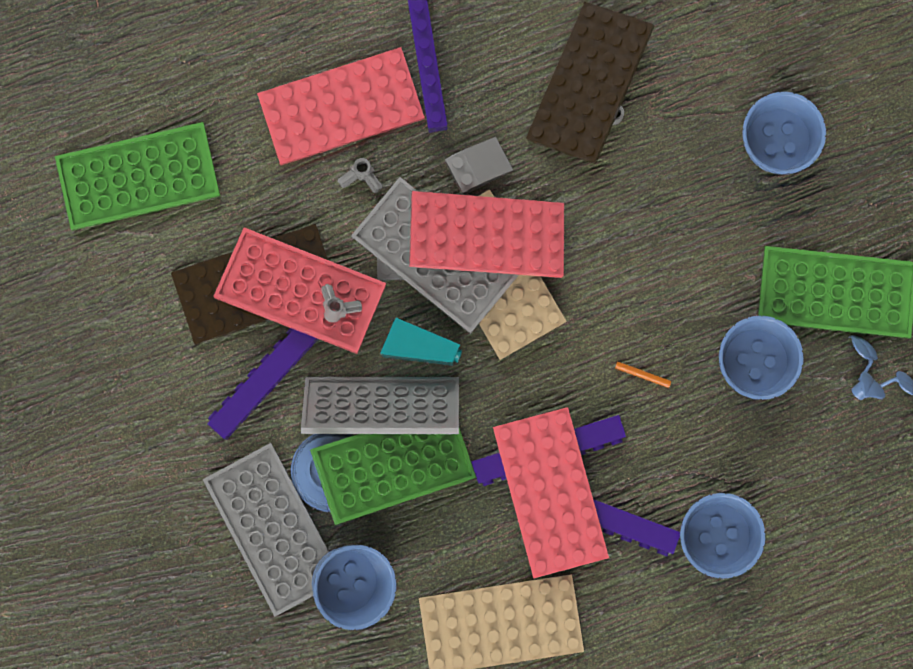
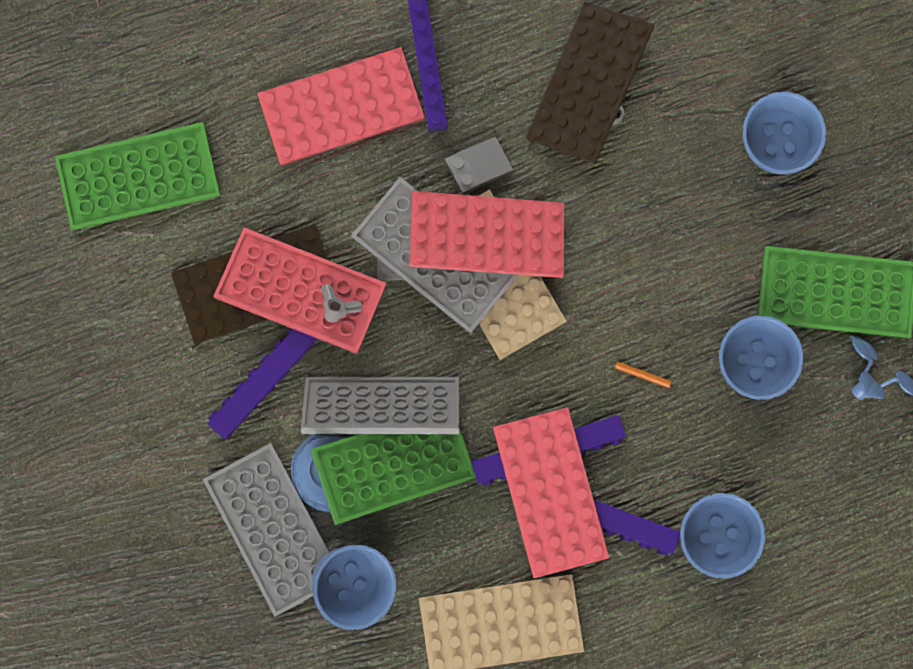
light grey axle [337,158,383,193] -> none
teal slope [381,318,462,366] -> none

